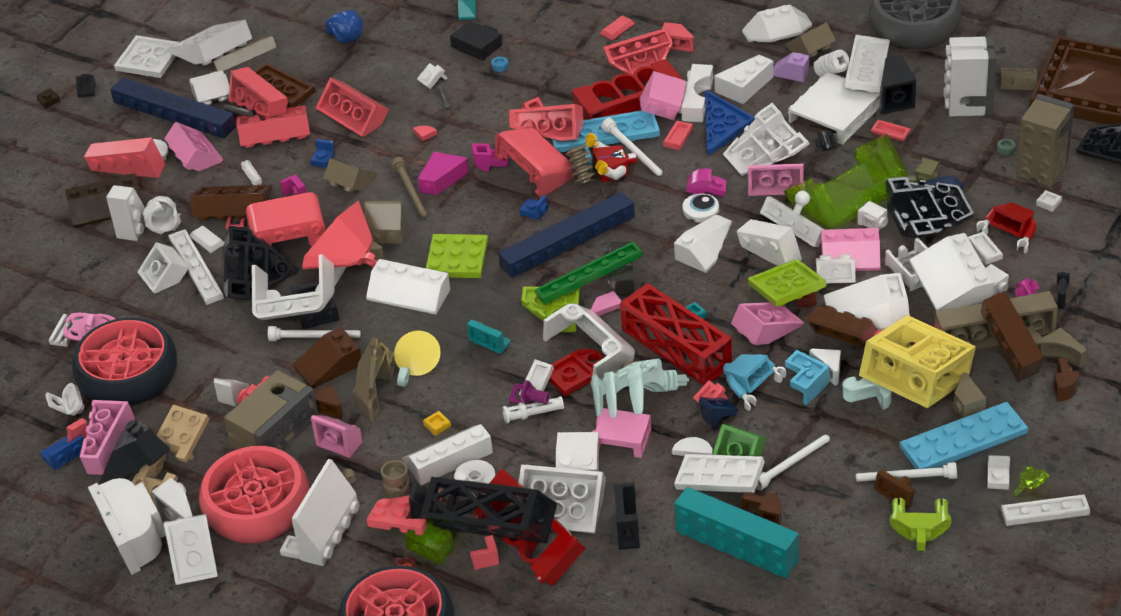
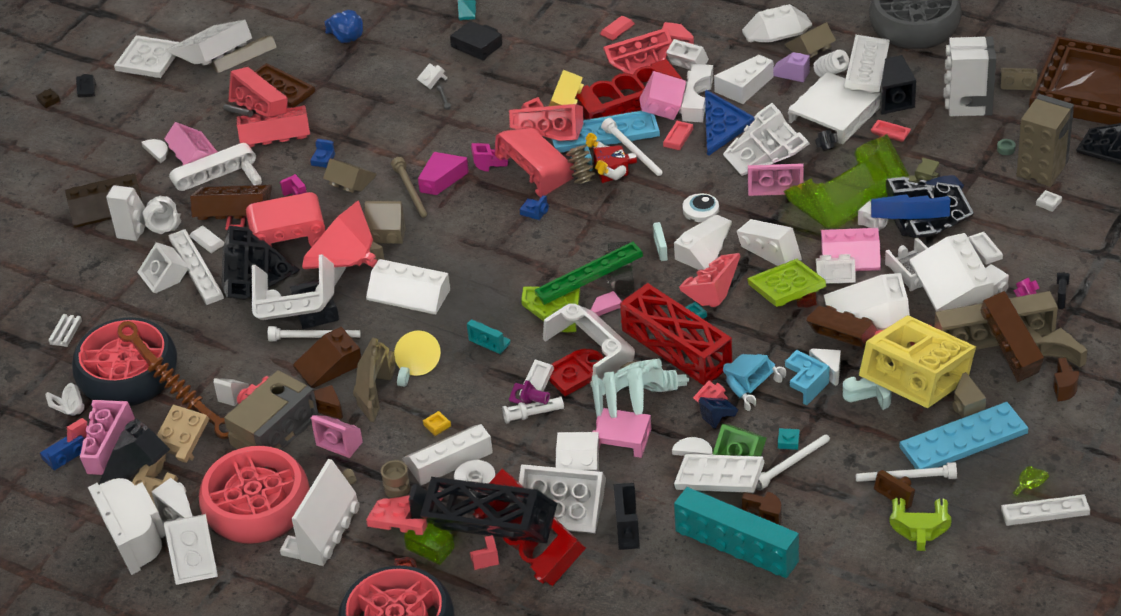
bright pink shield [63,313,115,341] -> none
coral wedge [84,137,166,178] -> none
dark blue brick [110,77,236,139] -> none
white piece [189,70,229,105] -> none
coral slope [316,77,389,137] -> none
coral tile [413,126,438,142] -> none
lime plate [426,234,488,278] -> none
dark azure tile [491,57,509,72] -> none
dark blue brick [498,192,635,278] -> none
dark pink brick [686,168,726,197] -> none
bright pink slope [731,302,804,345] -> none
white plate [760,191,824,247] -> none
red torso [976,202,1037,254] -> none
white slope [987,455,1010,490] -> none
none -> dark orange piece [117,321,229,439]
none -> white beam [169,143,256,191]
none -> light yellow slope [549,70,584,106]
none -> light aqua tile [653,222,668,261]
none -> white brick [666,39,709,70]
none -> coral wedge [679,253,740,307]
none -> teal plate [778,428,800,450]
none -> blue slope [871,194,950,219]

